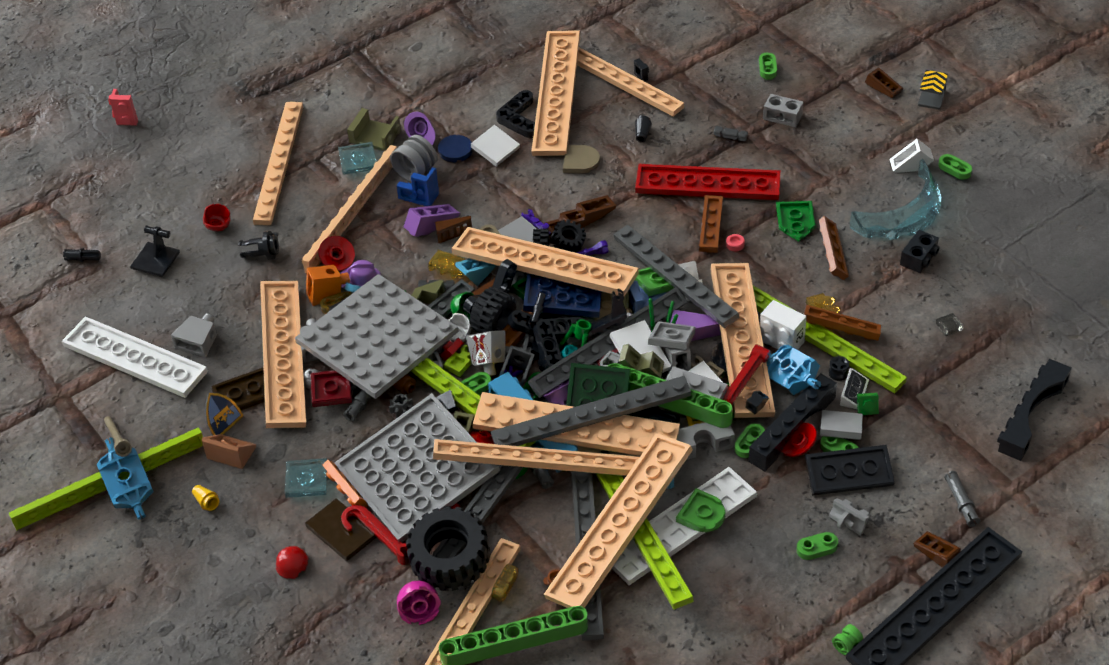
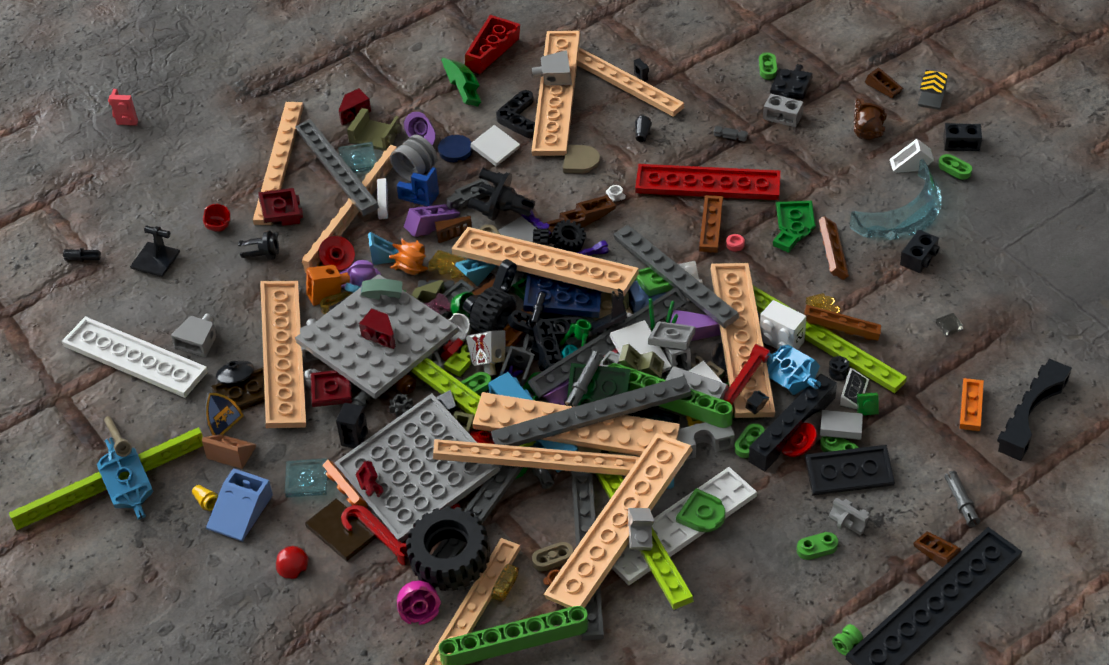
none -> medium blue slope [206,468,273,541]
none -> black dish [216,360,254,385]
none -> dark red plate [258,188,303,226]
none -> dark grey plate [295,119,379,216]
none -> black brick [336,403,368,449]
none -> dark red slope [339,88,371,125]
none -> dark red plate [355,461,384,498]
none -> dark red slope [359,308,396,349]
none -> sand green slope [361,279,402,300]
none -> medium azure slope [368,232,399,265]
none -> white beam [377,178,388,219]
none -> orange hair [389,239,428,275]
none -> clear pink piece [423,293,451,314]
none -> green slope [441,58,481,107]
none -> dark grey hinge [446,179,490,210]
none -> red wedge [465,15,520,74]
none -> black piece [468,167,535,221]
none -> light grey torso [532,50,572,86]
none -> dark tan plate [532,542,573,571]
none -> dark grey pin [565,351,604,408]
none -> white plate [606,185,626,202]
none -> light grey slope [628,508,654,550]
none -> black plate [770,64,813,99]
none -> green plate [773,230,798,253]
none -> reddish brown helmet [853,98,887,140]
none -> black brick [943,123,982,151]
none -> orange plate [959,378,984,431]

